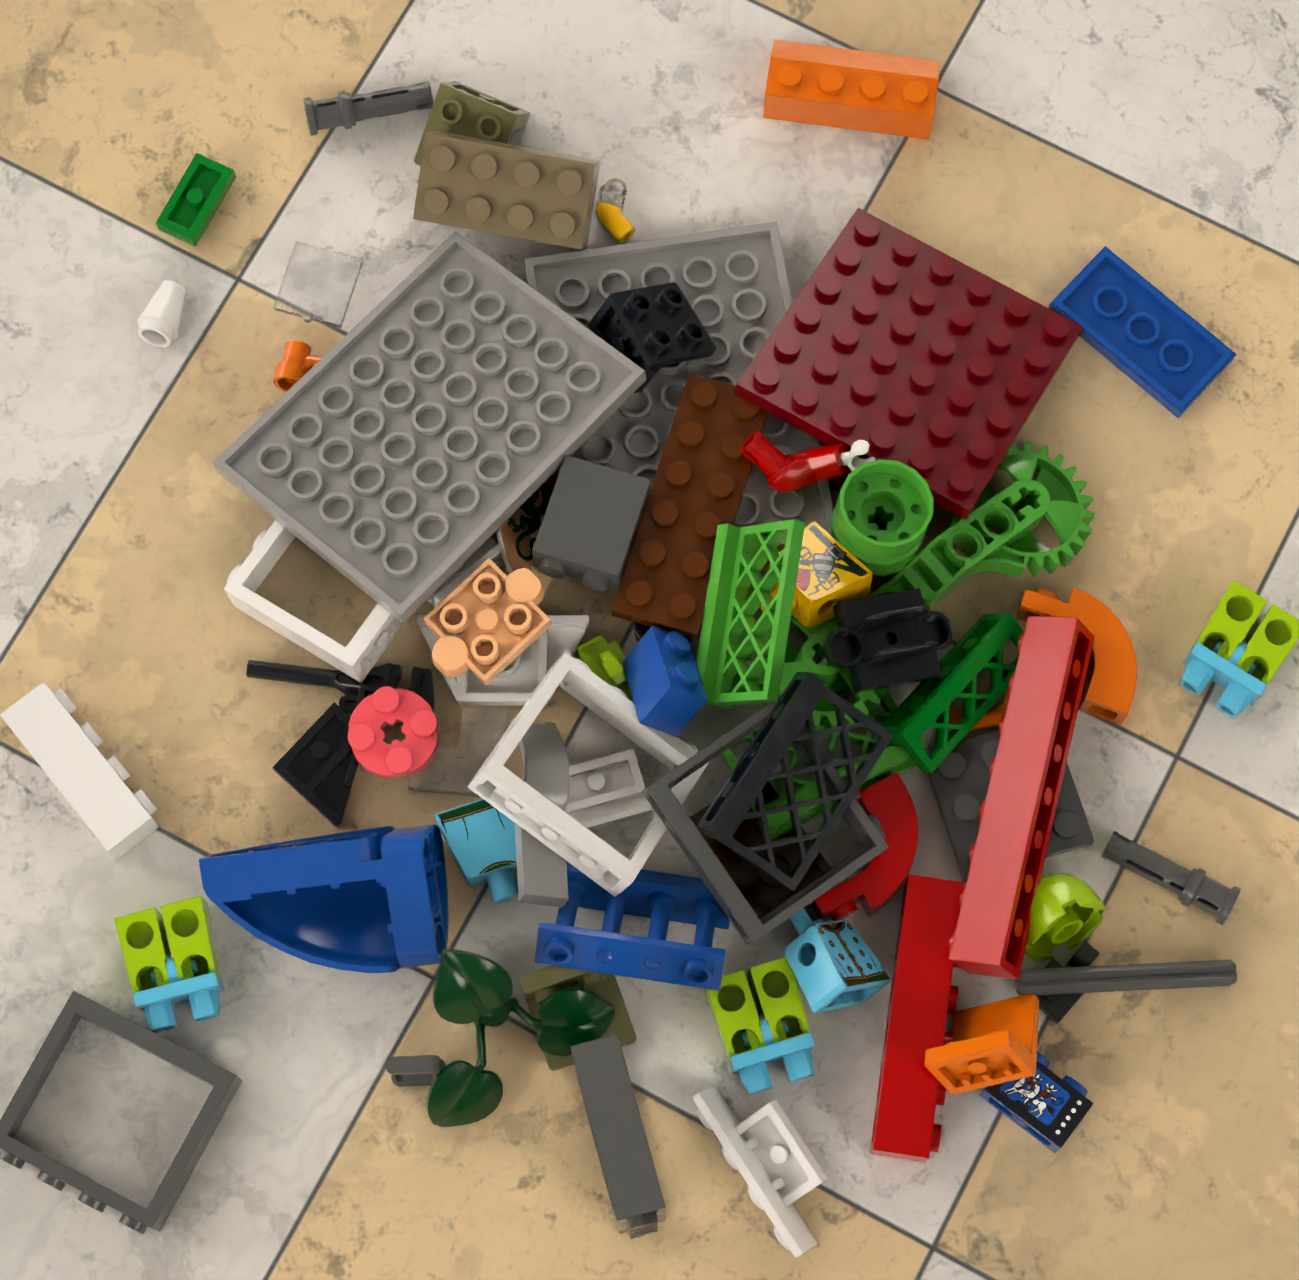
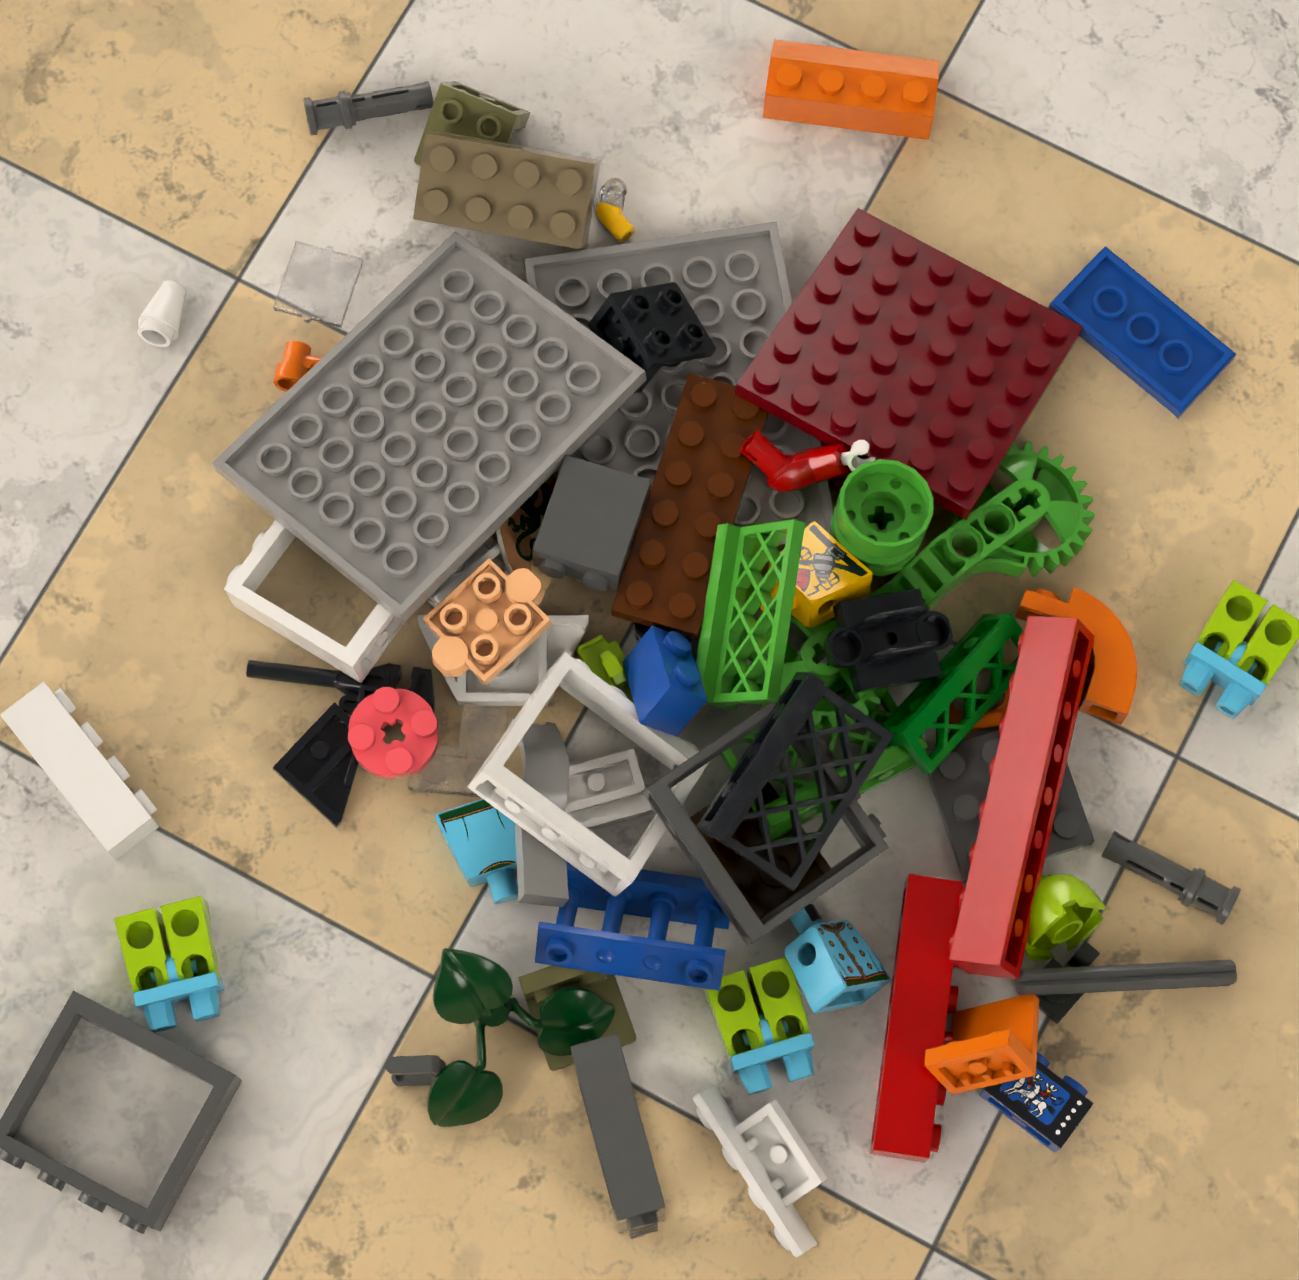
green plate [156,153,236,247] -> none
blue panel [199,824,448,973] -> none
red arch [812,772,918,921] -> none

